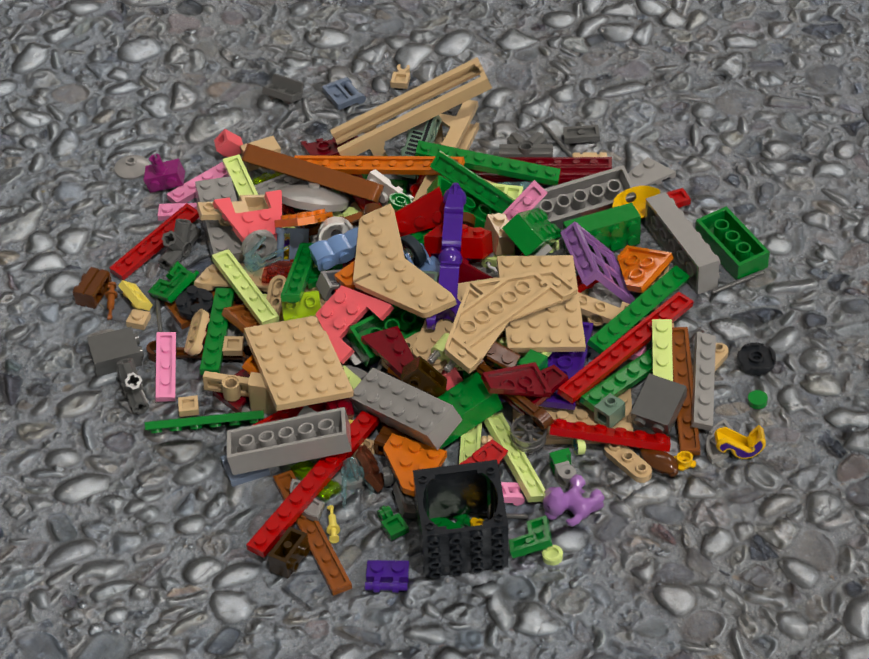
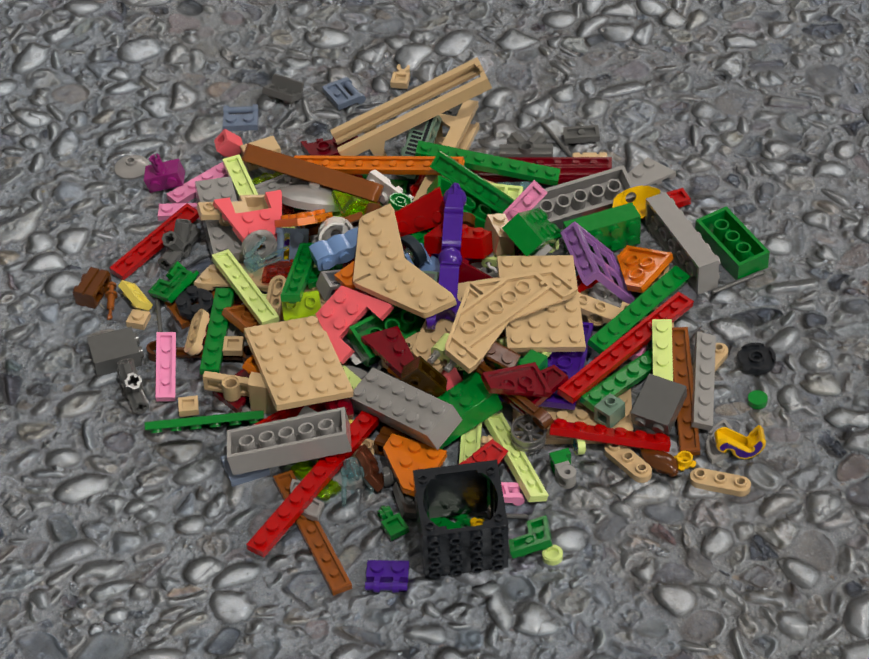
dark brown brick [268,526,310,579] -> none
light yellow piece [326,505,340,543] -> none
medium lavender animal [543,474,605,527] -> none
none -> sand blue plate [222,104,259,131]
none -> clear neon green bracket [331,190,381,217]
none -> tan plate [690,468,751,497]

